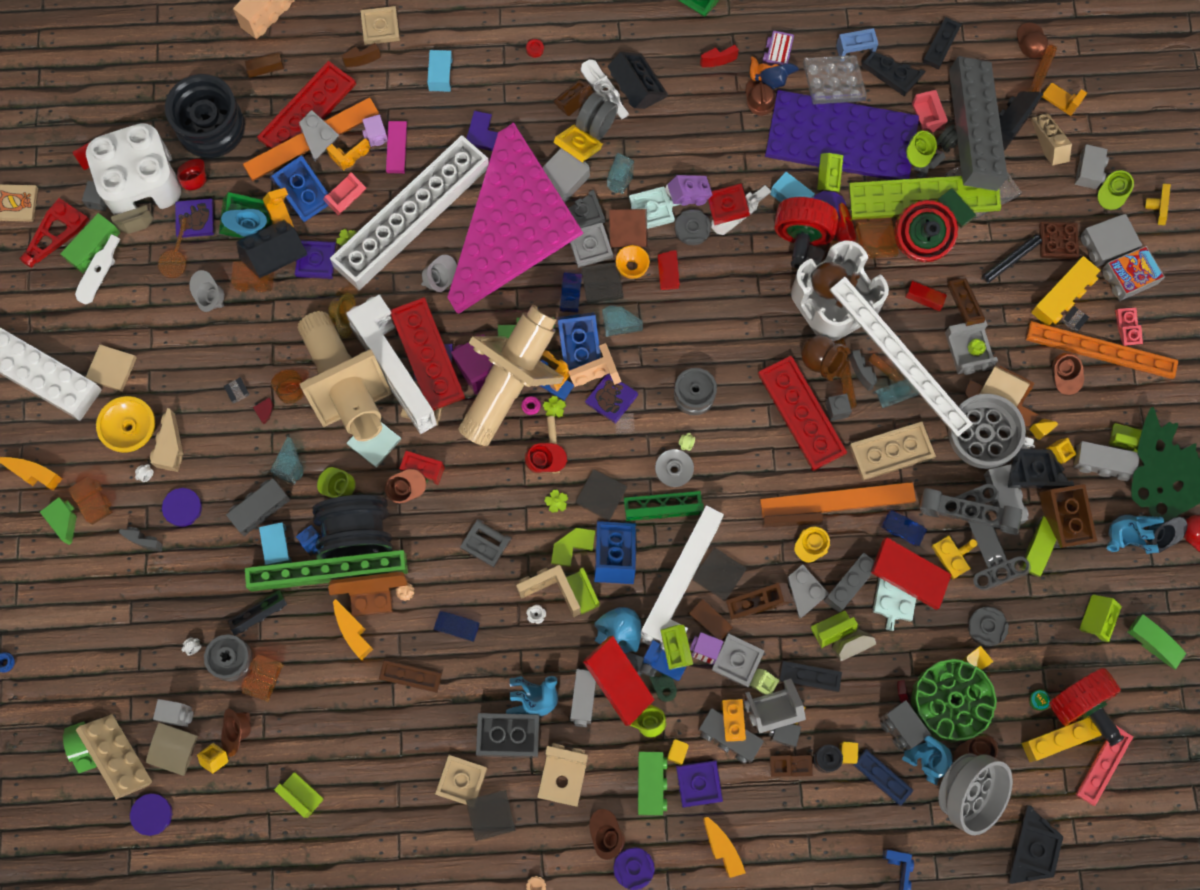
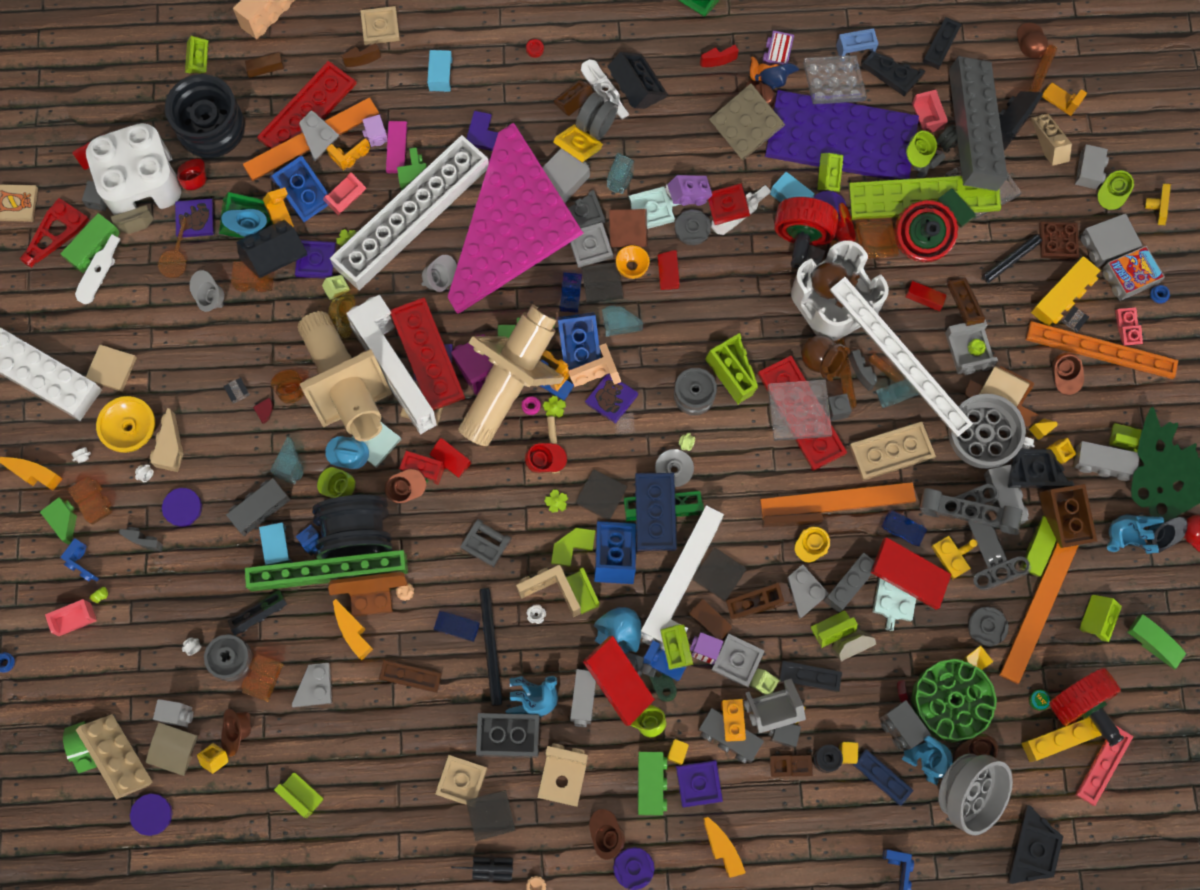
none -> coral panel [45,599,97,636]
none -> blue bracket [60,538,99,582]
none -> white plate [72,447,91,464]
none -> lime piece [89,587,108,603]
none -> lime slope [185,36,208,73]
none -> light grey wing [292,663,332,708]
none -> yellowish green slope [322,275,350,300]
none -> dark azure piece [326,436,369,469]
none -> bright green brick [397,148,427,191]
none -> red slope [429,438,471,478]
none -> black piece [451,855,513,882]
none -> black axle [479,588,502,706]
none -> dark blue tile [635,473,677,551]
none -> lime wedge [705,333,758,404]
none -> dark tan plate [709,84,785,160]
none -> clear plate [768,380,832,441]
none -> orange tile [999,542,1079,684]
none -> blue plate [1150,285,1170,304]

